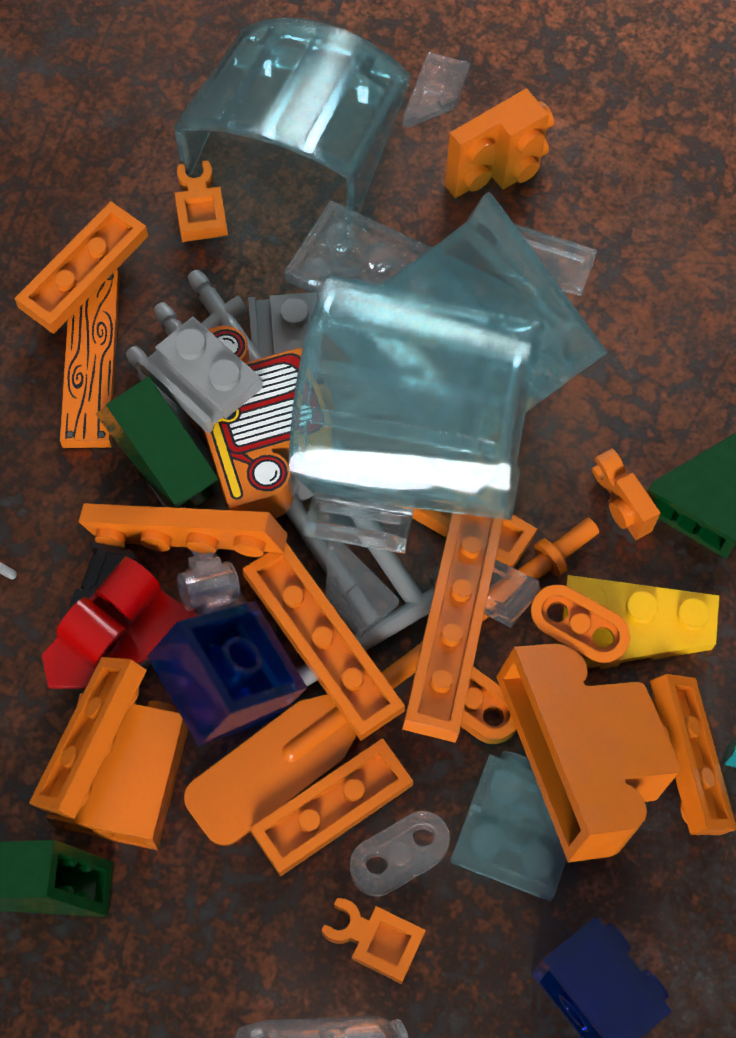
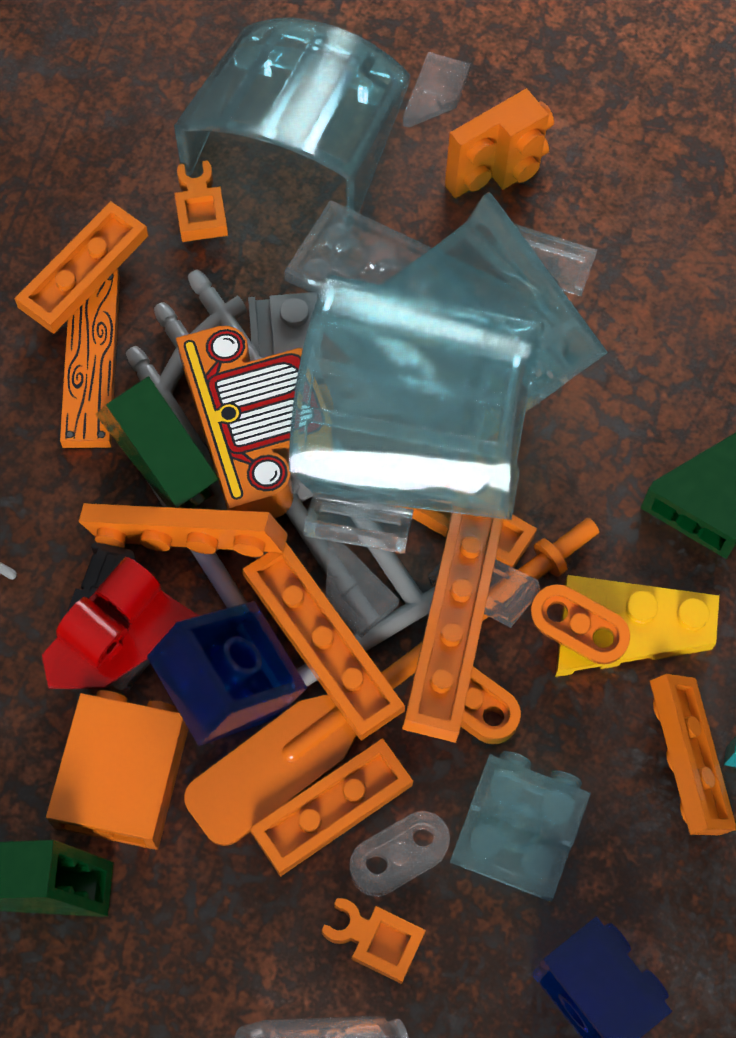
orange plate [29,657,147,819] -> none
light grey plate [138,317,263,434] -> none
clear gear [177,552,240,620] -> none
orange brick [496,644,681,863] -> none
orange plate [591,448,660,541] -> none

